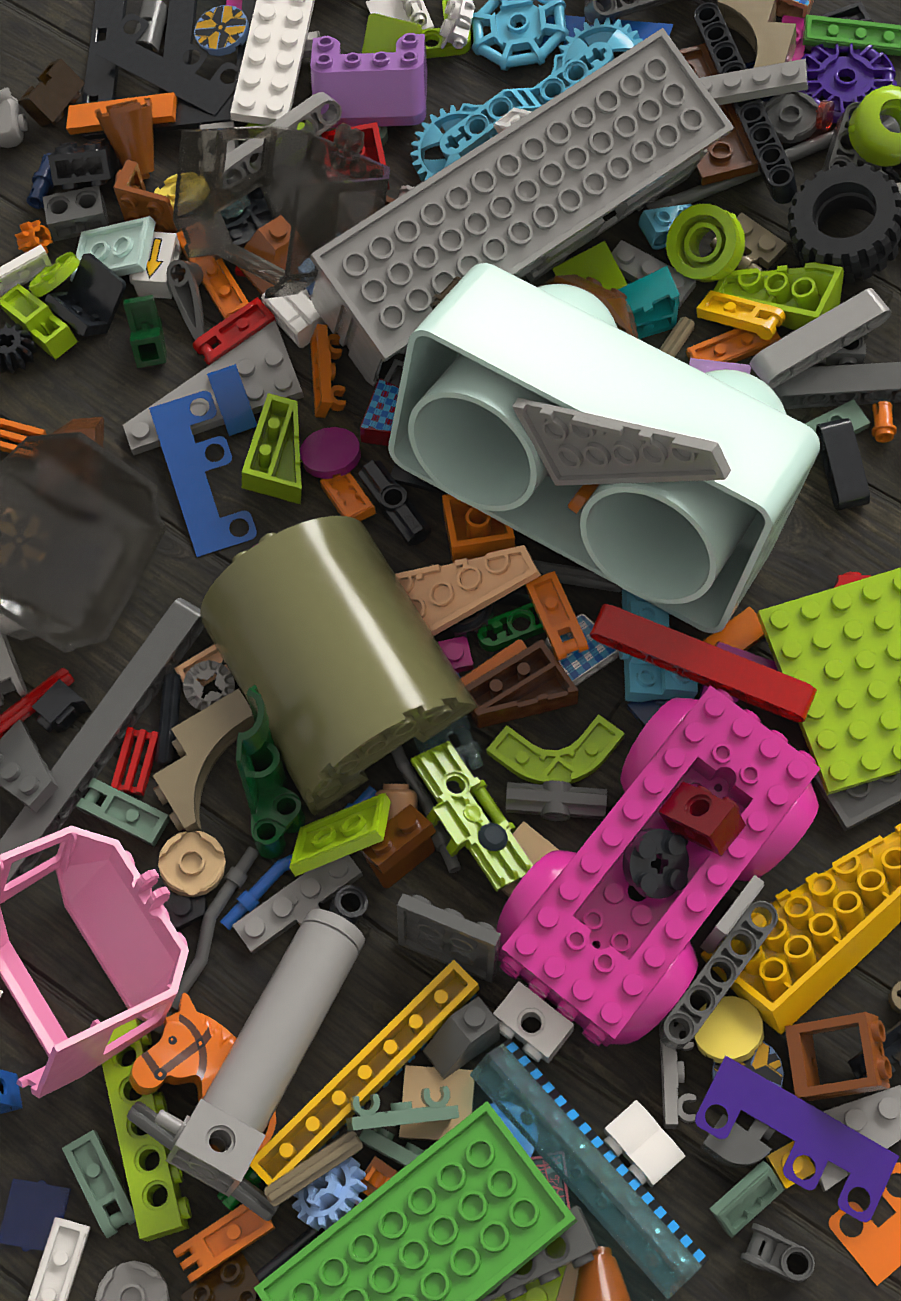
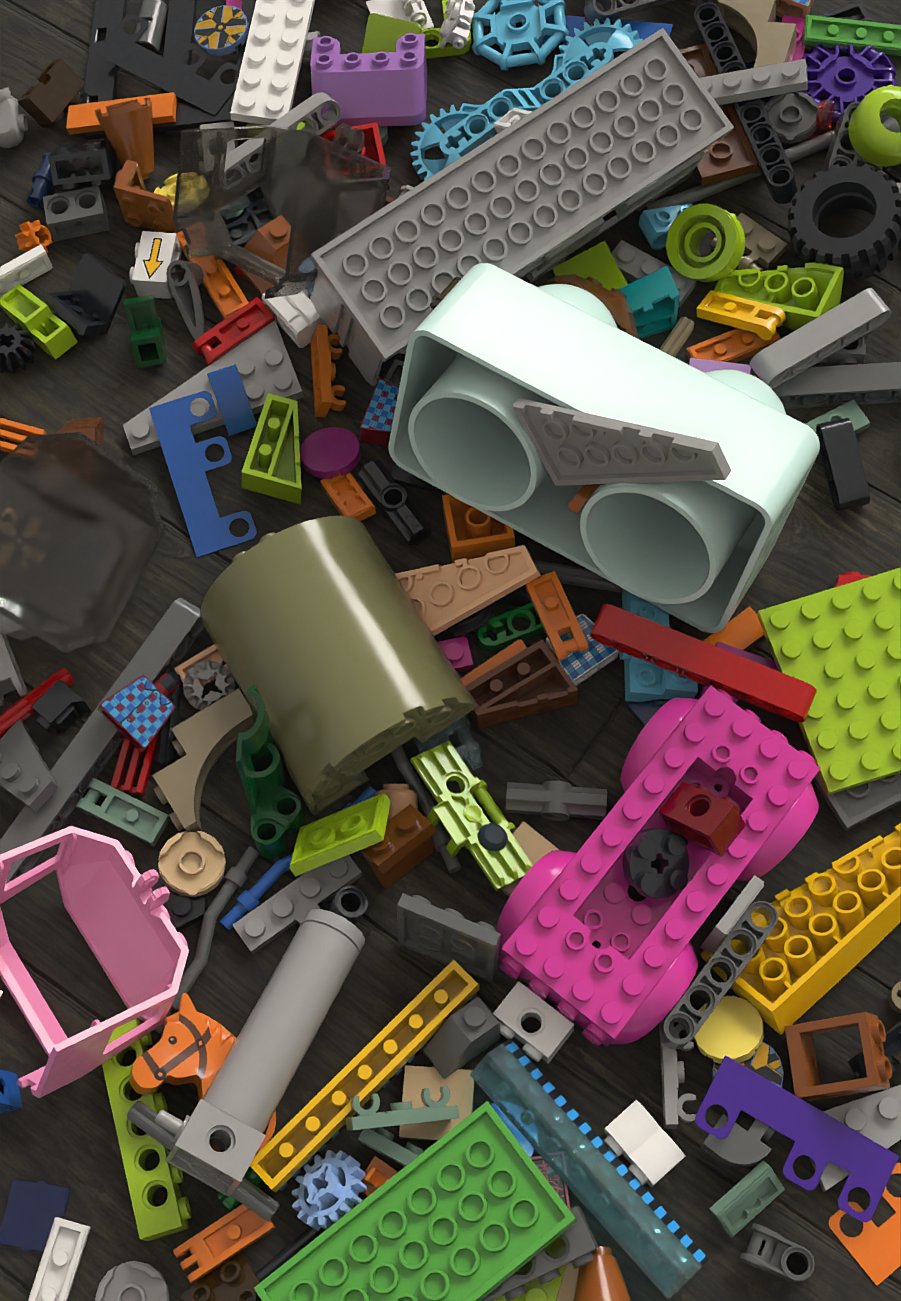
lime tile [29,252,80,297] -> none
sand green plate [62,1130,136,1238] -> none
light aqua tile [70,216,156,281] -> none
dark tan axle [264,1130,363,1207] -> none
lime plate [486,714,625,785] -> none
yellow plate [765,1141,816,1189] -> none
orange pin [872,401,897,443] -> none
none -> torso [98,673,179,753]

